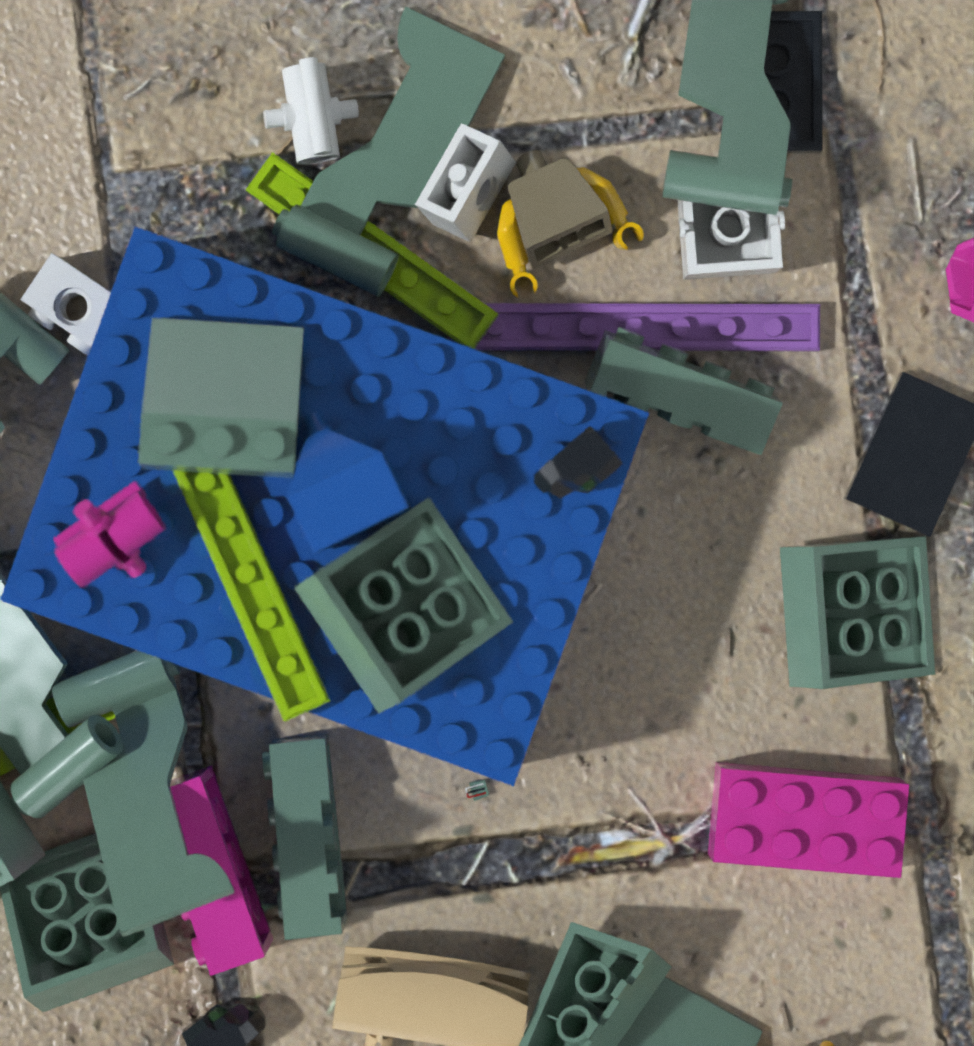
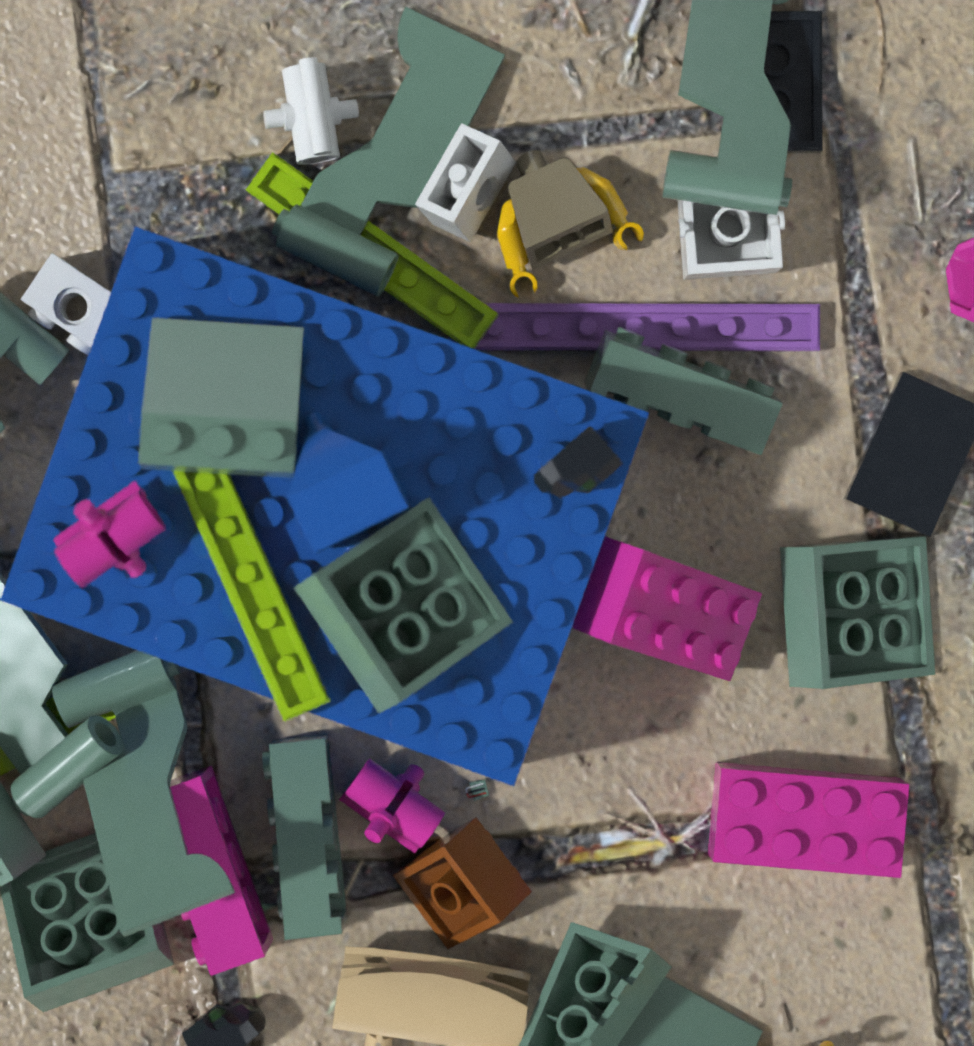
none -> dark pink pin [339,758,446,853]
none -> dark orange slope [393,817,532,949]
none -> dark pink brick [572,536,762,681]

